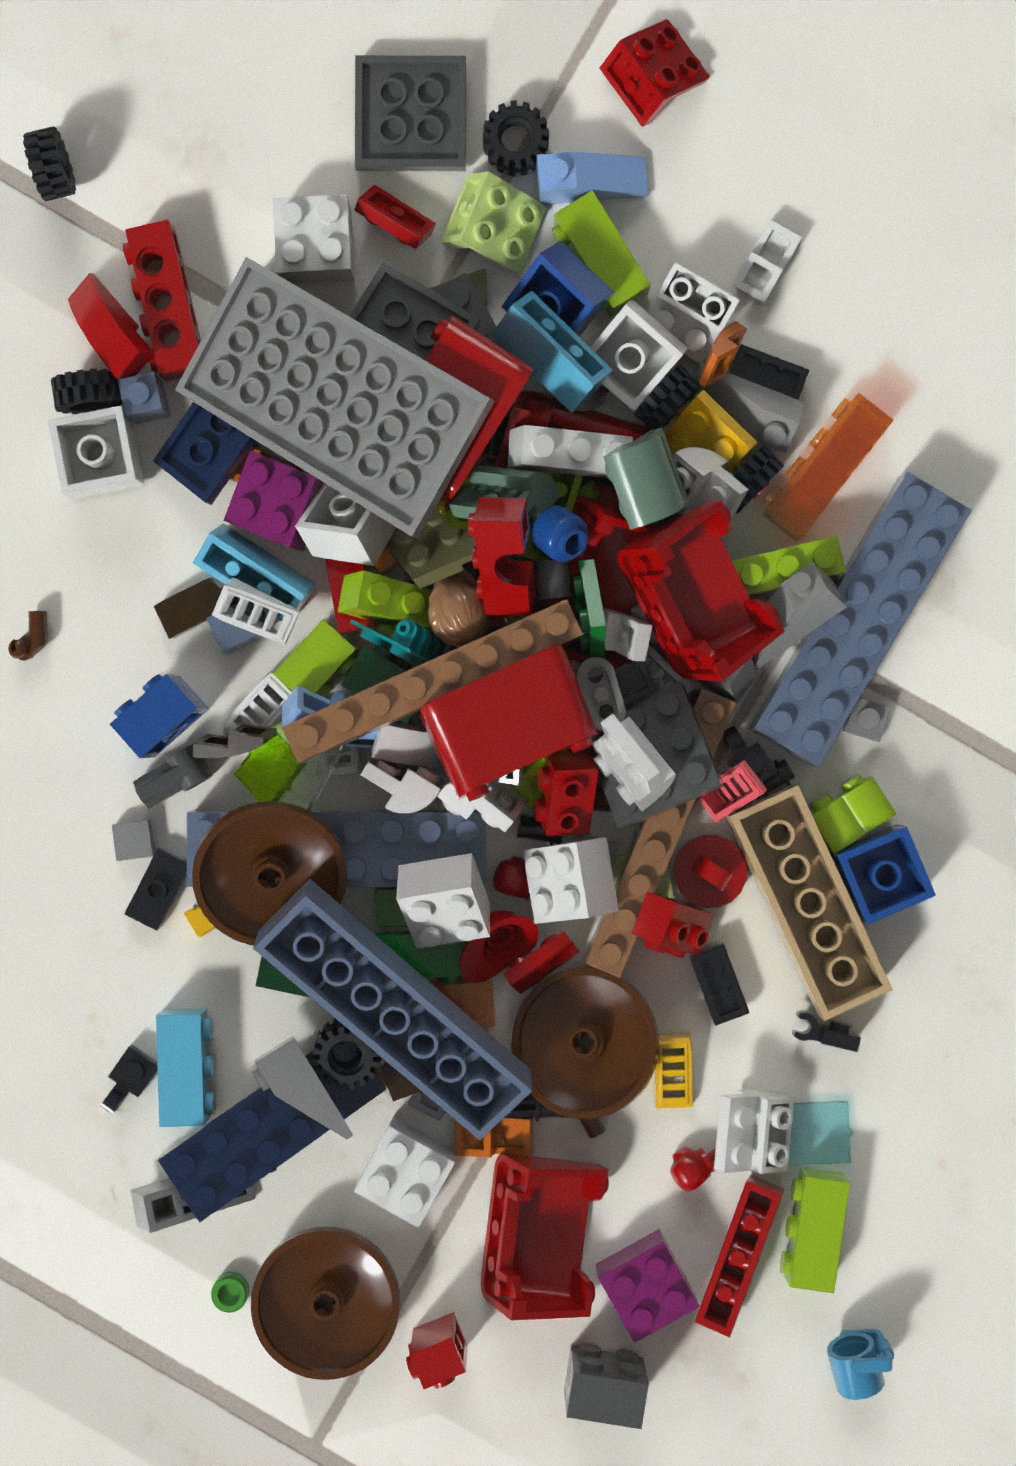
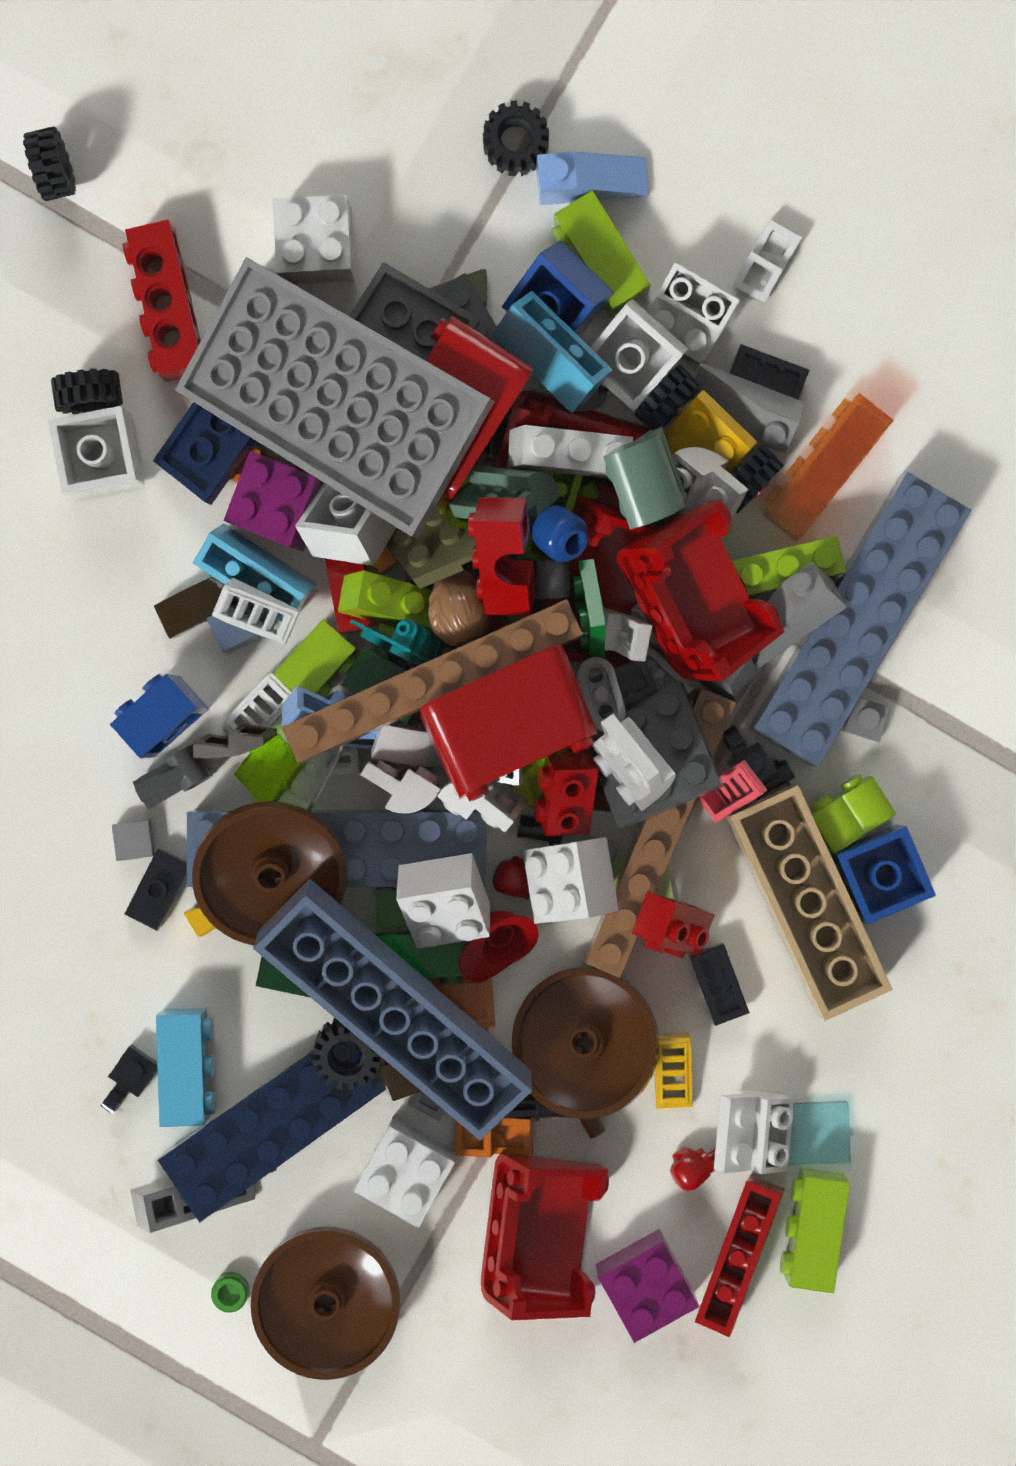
reddish brown arm [8,611,48,661] -> none
red slope [67,273,155,379] -> none
sand blue brick [117,372,171,424] -> none
light grey slope [252,1036,354,1139] -> none
red plate [354,184,436,249] -> none
dark grey plate [355,55,466,171] -> none
red brick [406,1312,468,1389] -> none
yellowish green bracket [441,171,546,273] -> none
red plate [503,931,580,994] -> none
dark grey brick [564,1343,649,1429] -> none
red bracket [599,19,710,127] -> none
red tile [673,835,747,908] -> none
orange slope [699,321,747,387] -> none
black plate [792,1010,861,1052] -> none
dark azure piece [827,1329,894,1400] -> none

